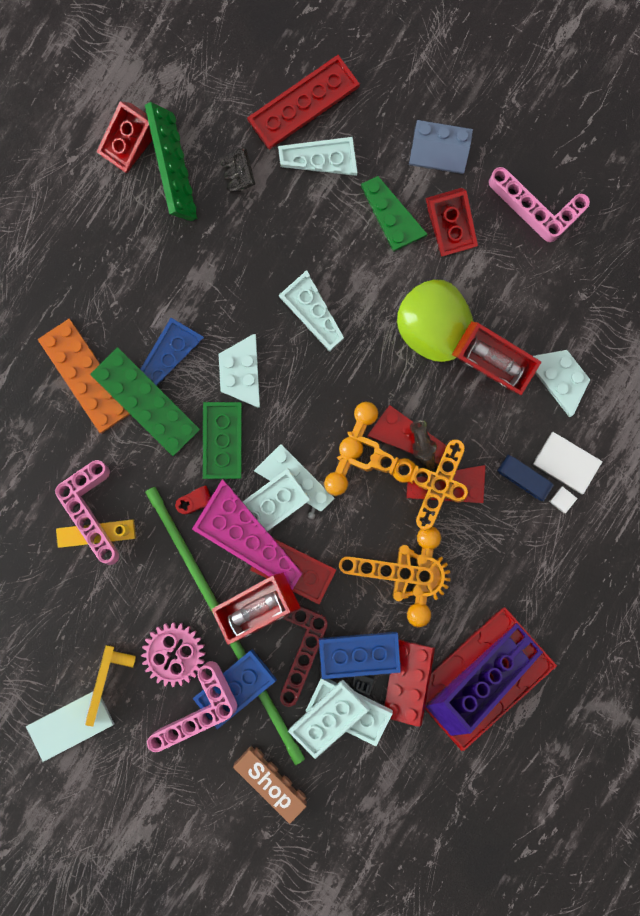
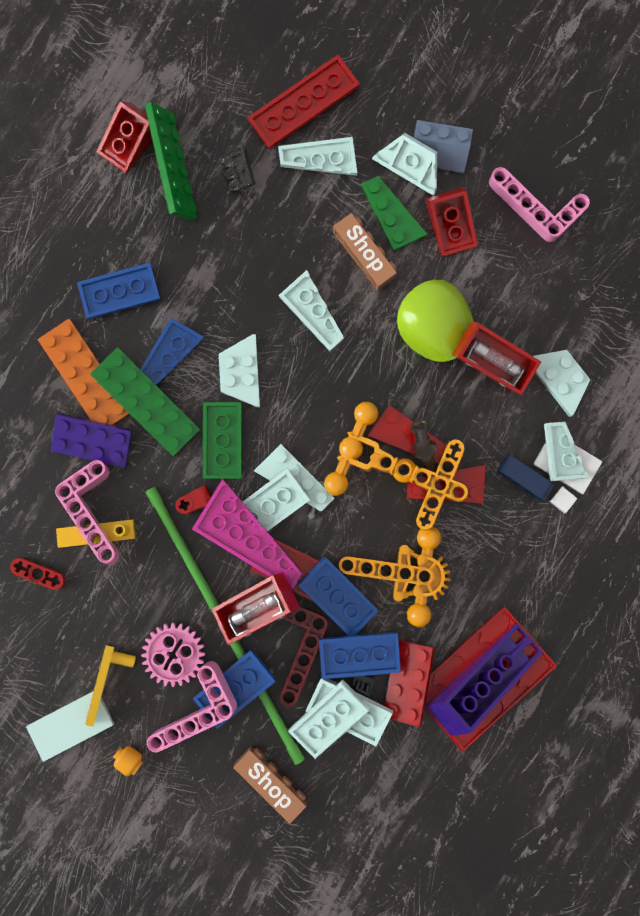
none -> red beam [10,558,66,590]
none -> dark purple plate [51,413,133,468]
none -> blue plate [77,262,161,320]
none -> light orange head [113,746,143,776]
none -> blue plate [297,557,379,636]
none -> nougat brick [333,213,397,291]
none -> light aqua wing [372,133,438,195]
none -> light aqua wing [544,422,590,481]

